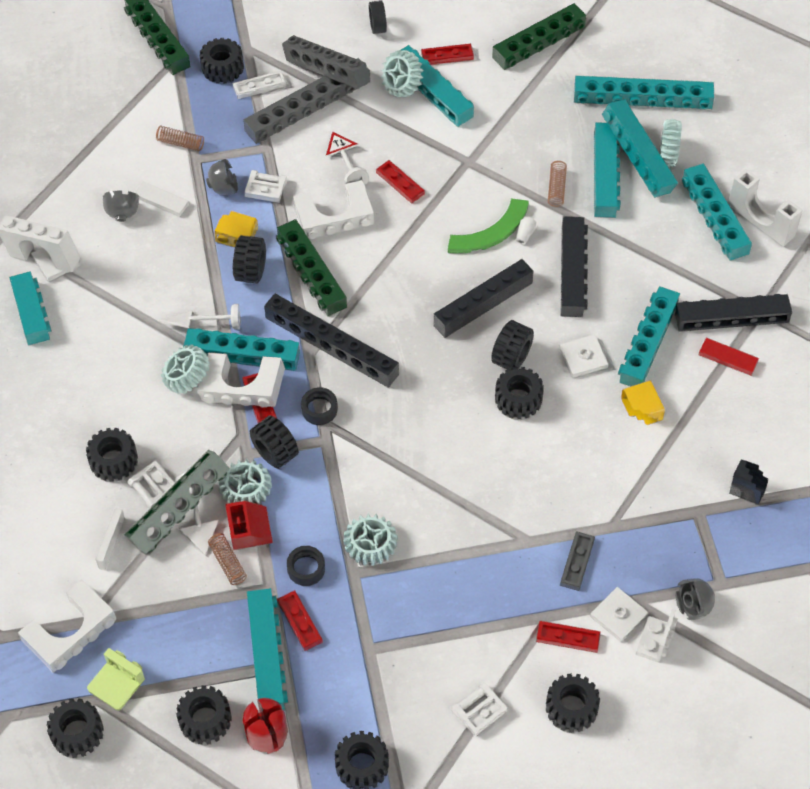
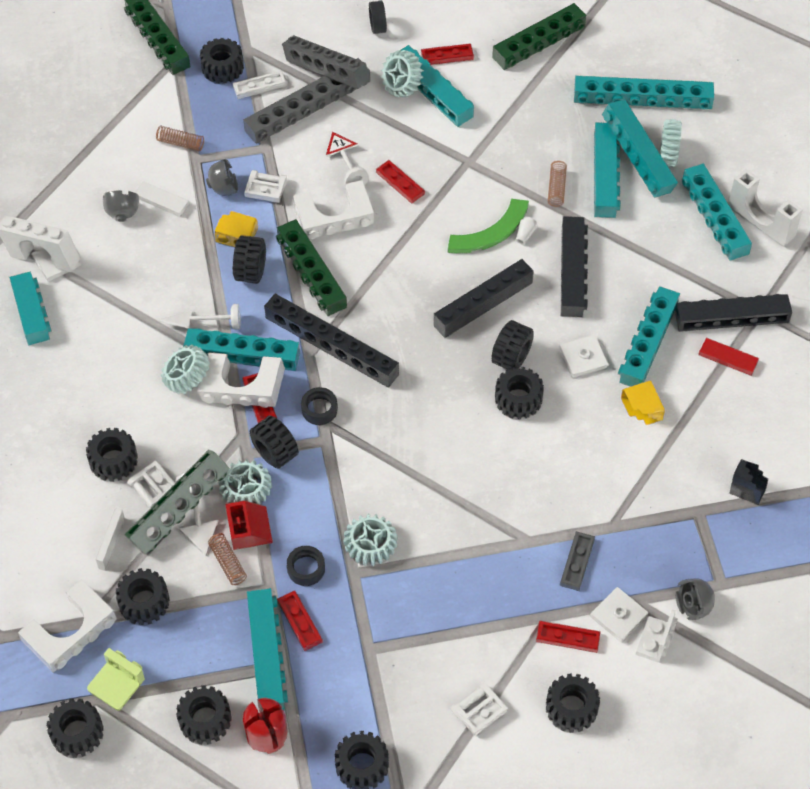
none -> black tyre [115,568,170,625]

